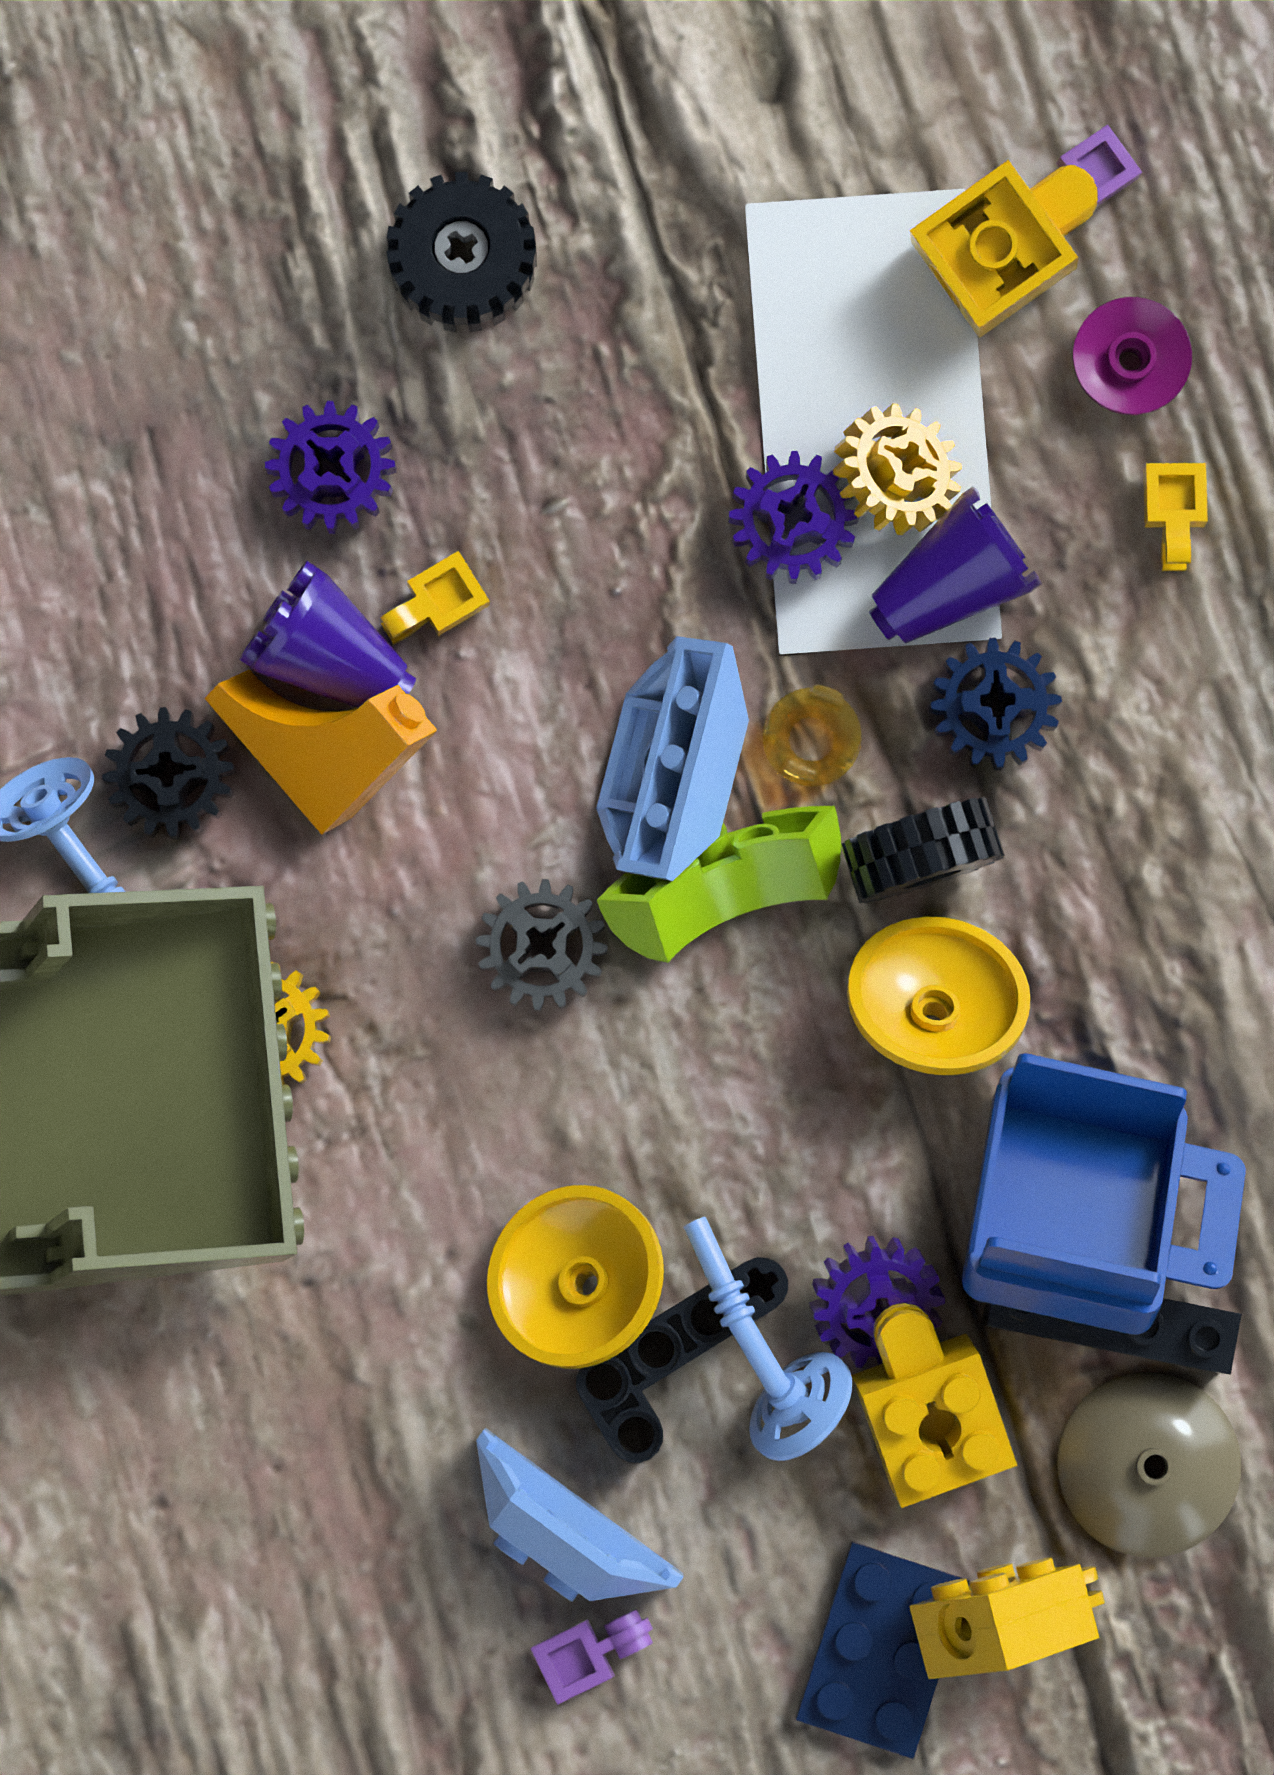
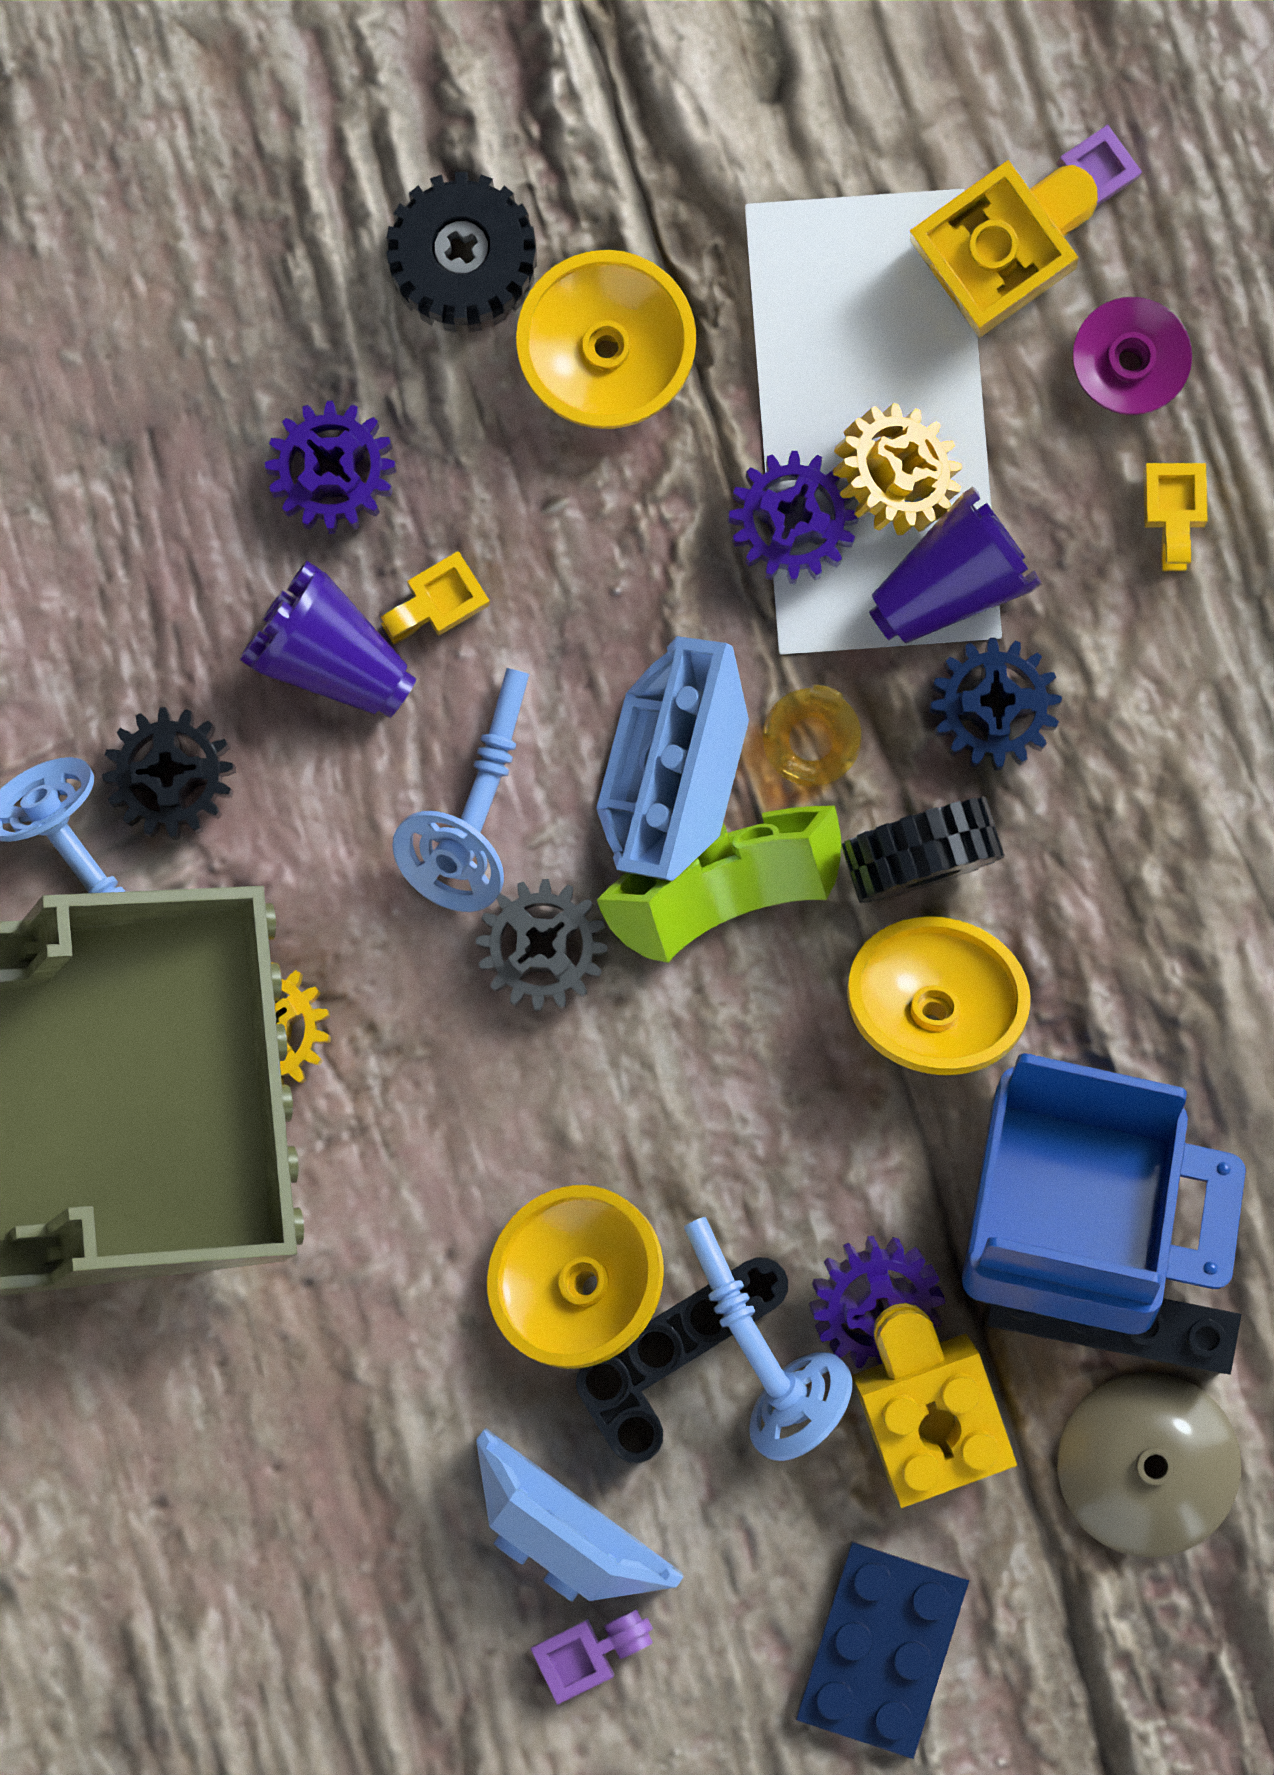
light orange arch [204,670,437,835] -> none
yellow brick [909,1557,1105,1679] -> none
none -> light blue dish [392,668,530,912]
none -> yellow dish [516,250,696,429]

